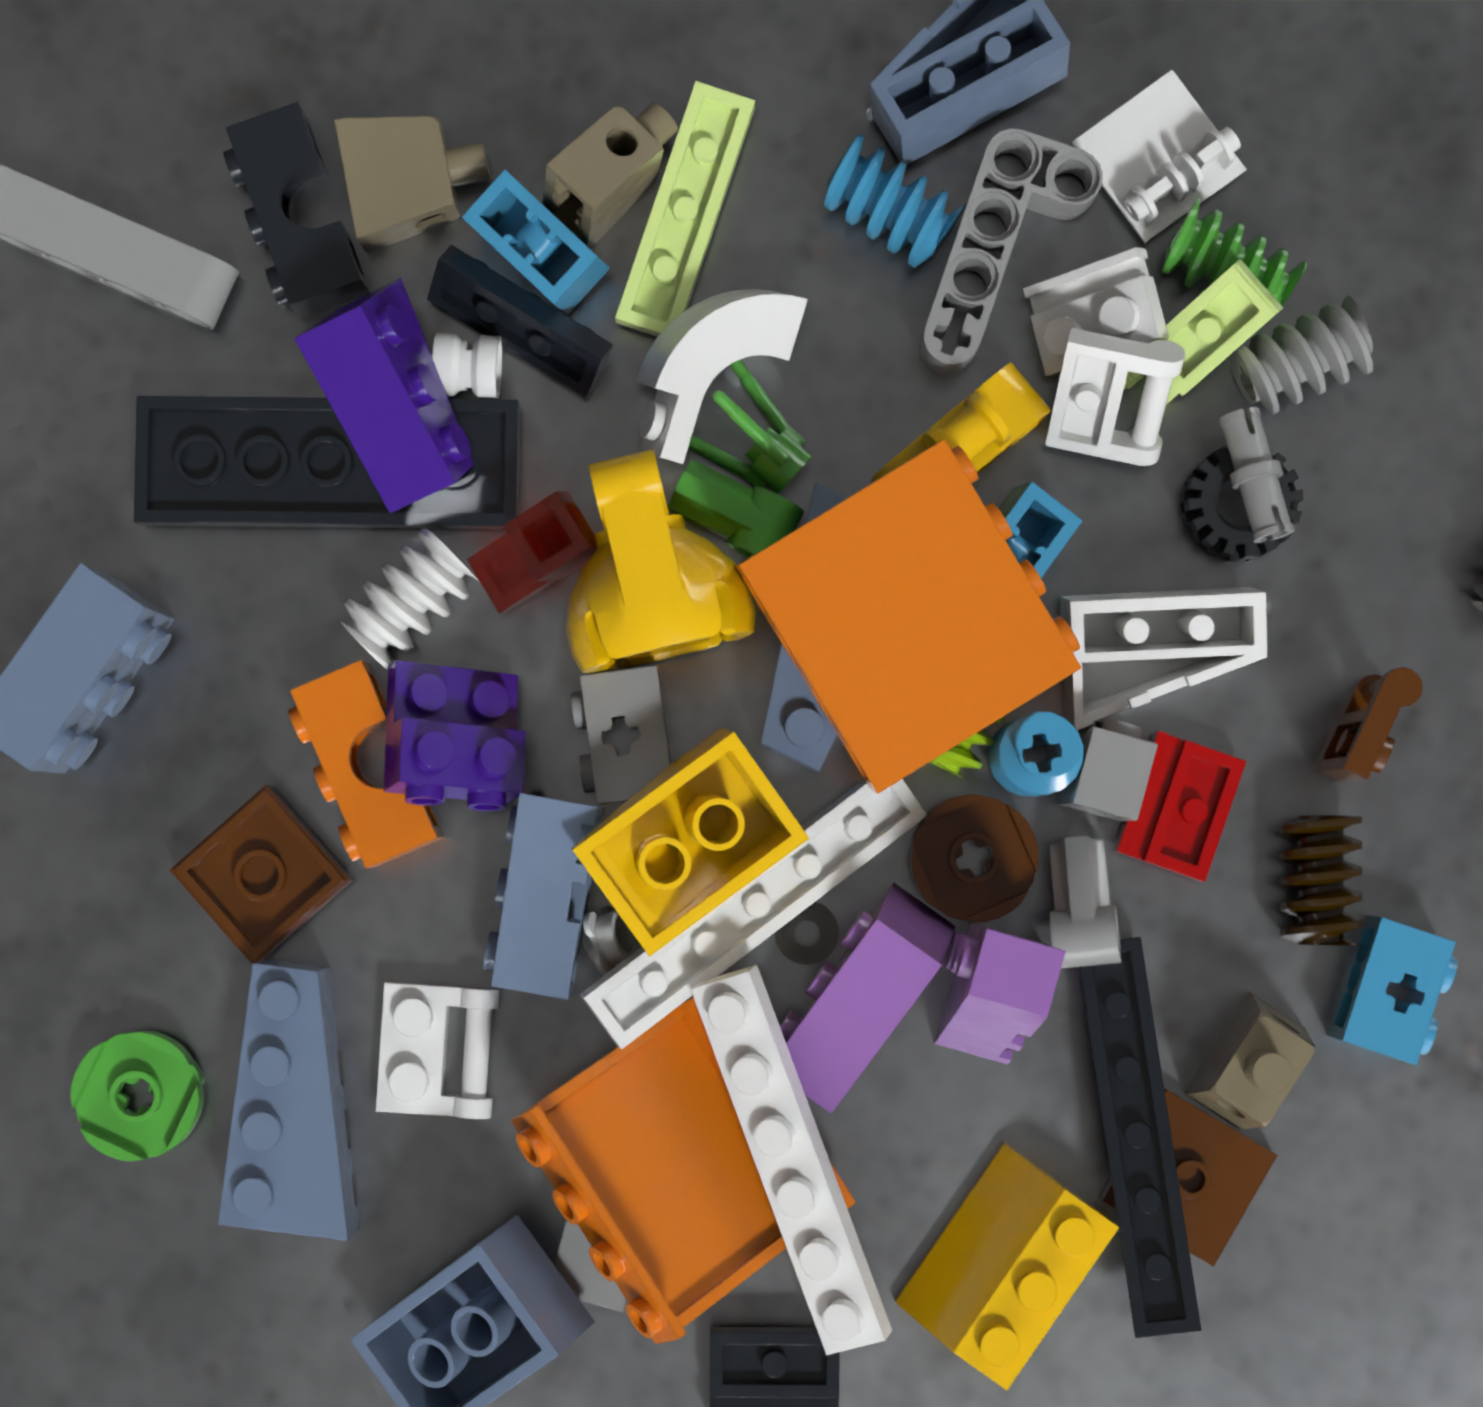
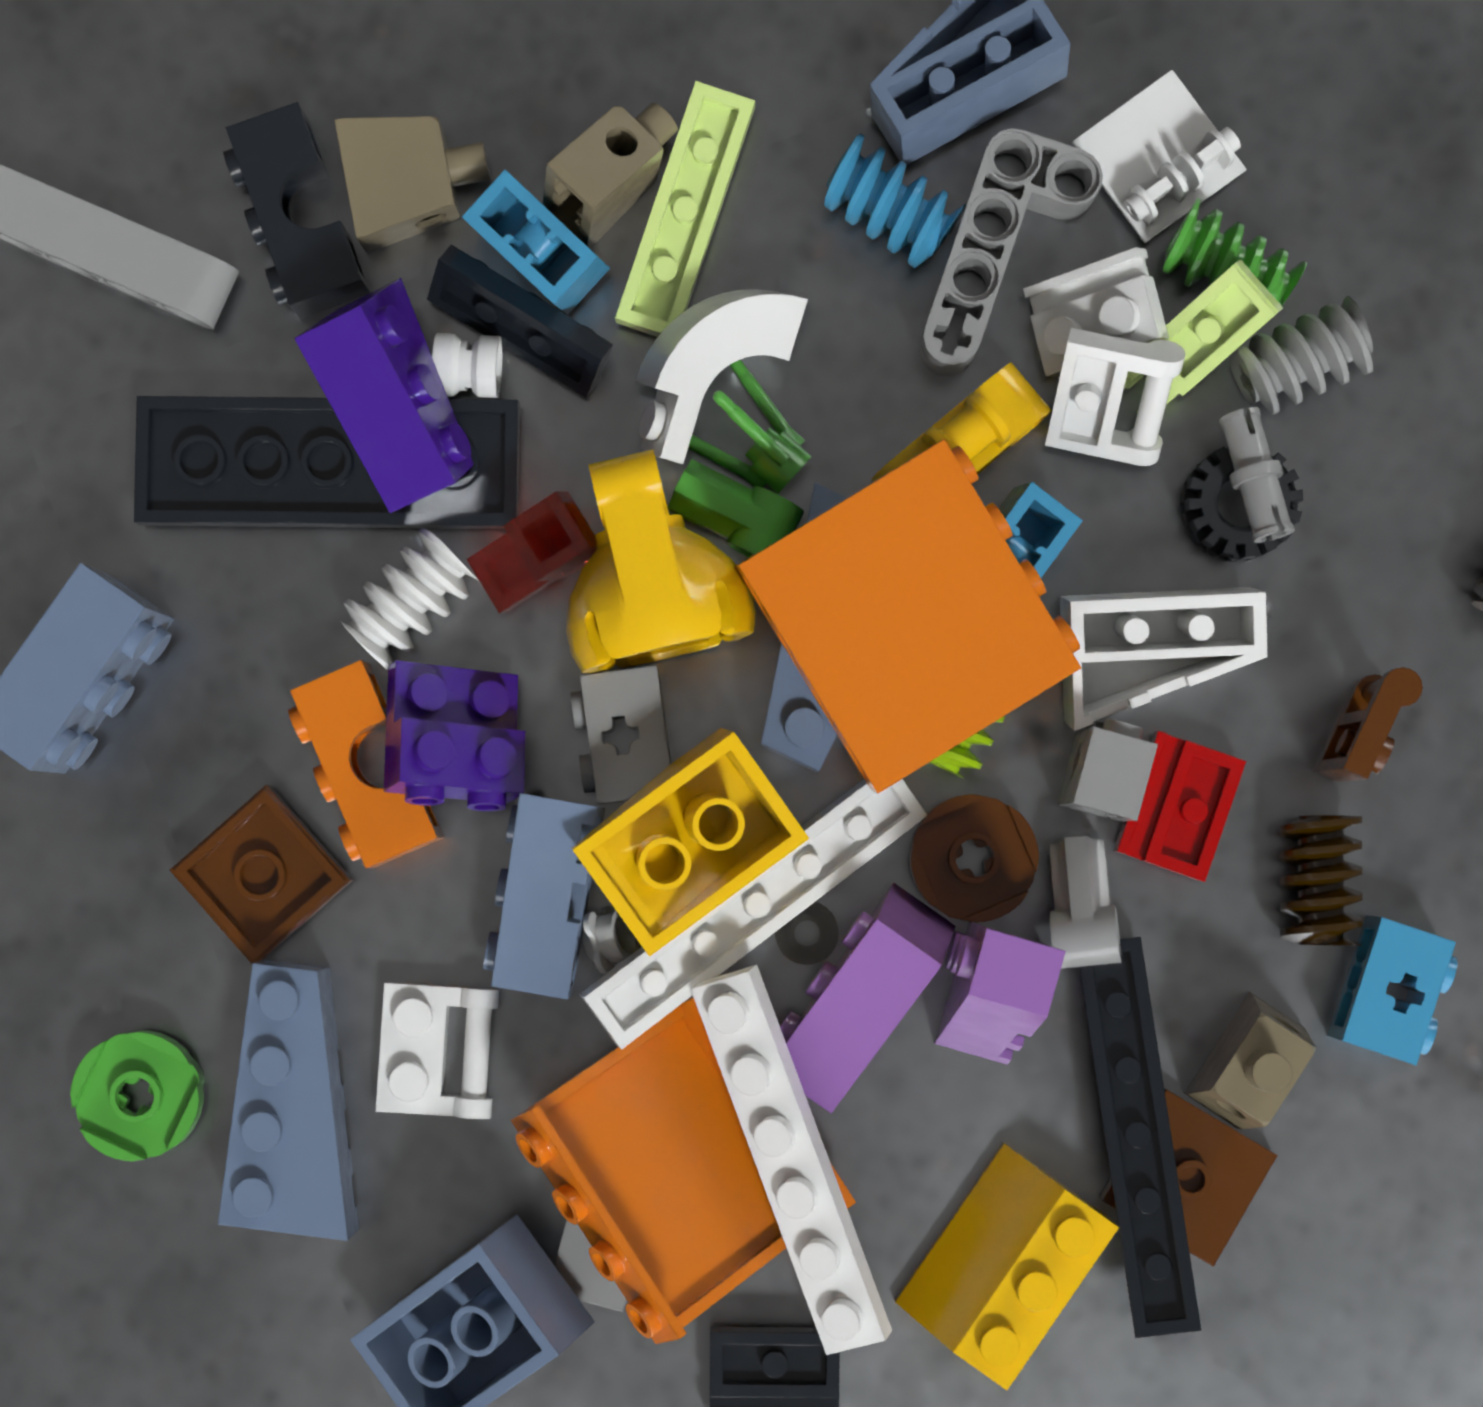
dark azure piece [988,711,1084,796] -> none

